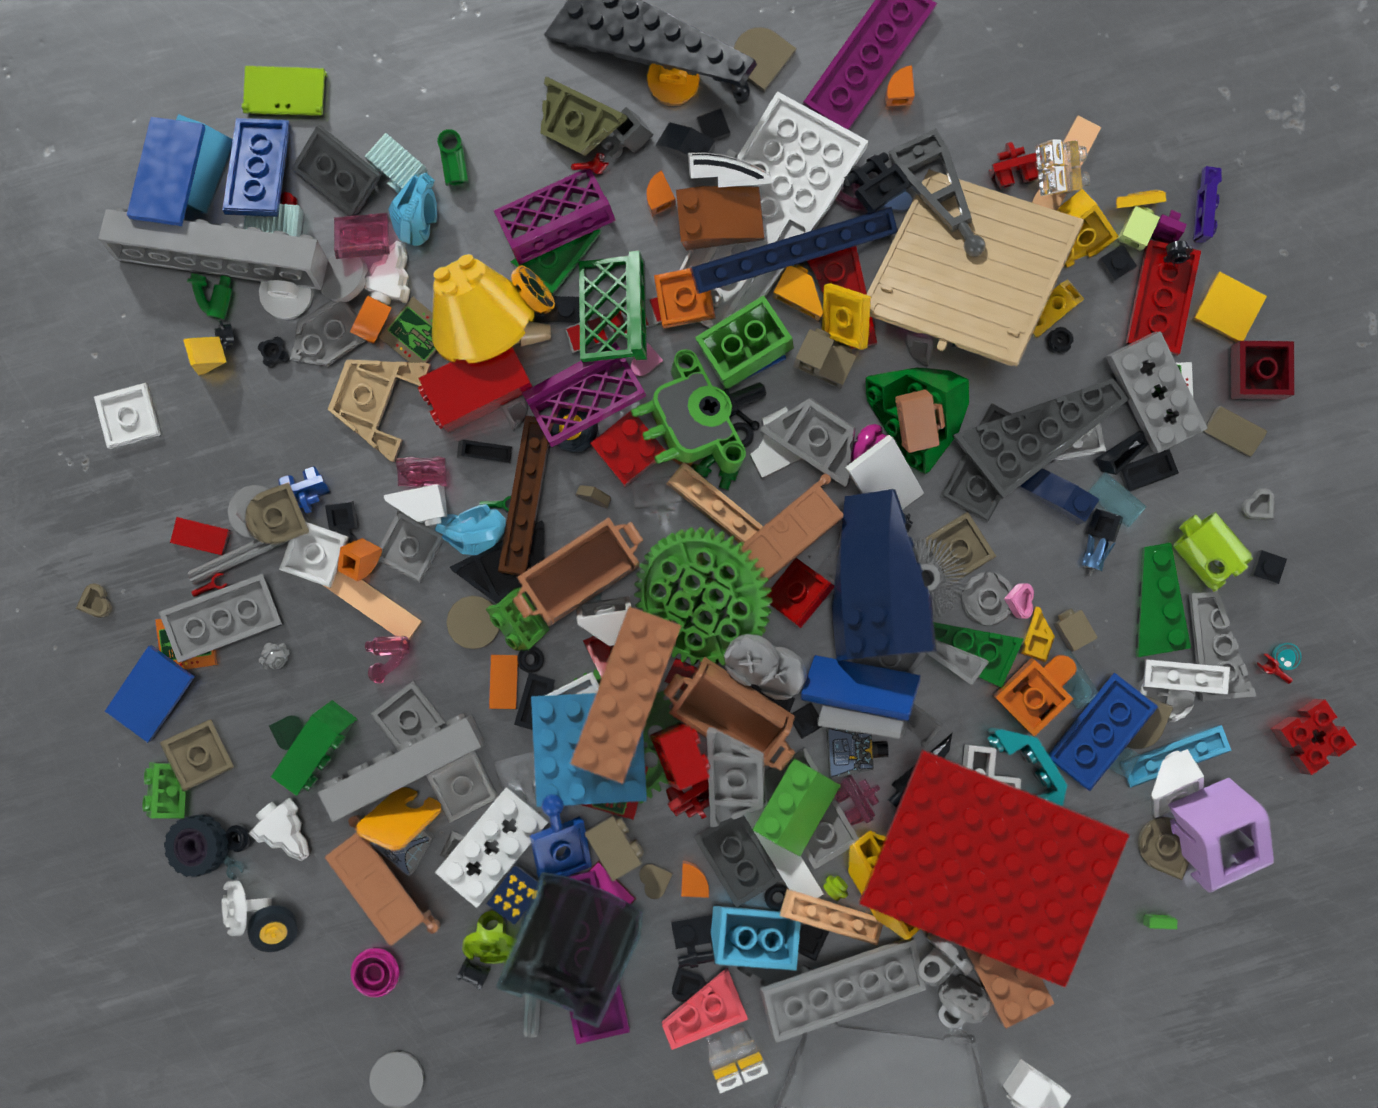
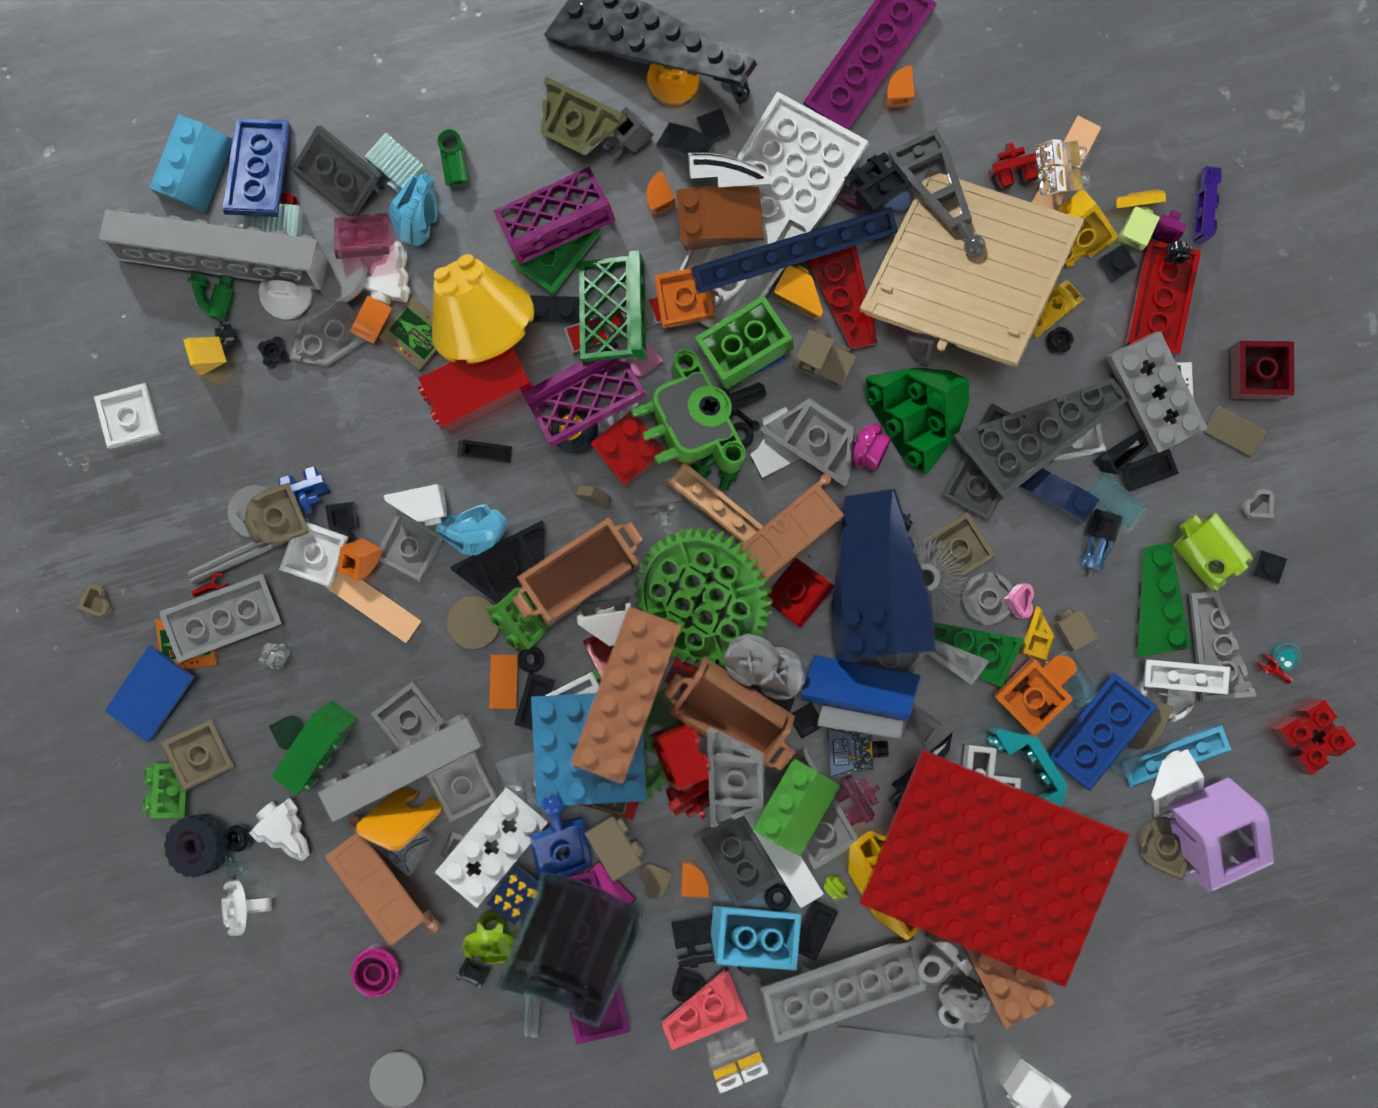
blue tile [127,117,206,226] -> none
red tile [170,517,230,555] -> none
lime door [242,66,327,116] -> none
black wheel [247,905,298,952] -> none
tan wing [328,360,432,462] -> none
clear pink plant [365,636,410,683] -> none
clear pink hips [396,457,447,488] -> none
green hand [480,496,511,513] -> none
reddish brown plate [498,415,551,575] -> none
light grey tile [501,395,528,431] -> none
light orange tile [511,266,555,314] -> none
tan cone [515,322,551,347] -> none
red hand [571,153,609,174] -> none
dark tan tile [734,27,797,92] -> none
light nougat tile [780,889,883,945] -> none
yellow tile [822,283,871,350] -> none
white tile [846,435,924,510] -> none
nougat piece [895,390,945,453] -> none
bright green tile [1143,914,1177,929] -> none
yellow tile [1193,272,1267,343] -> none

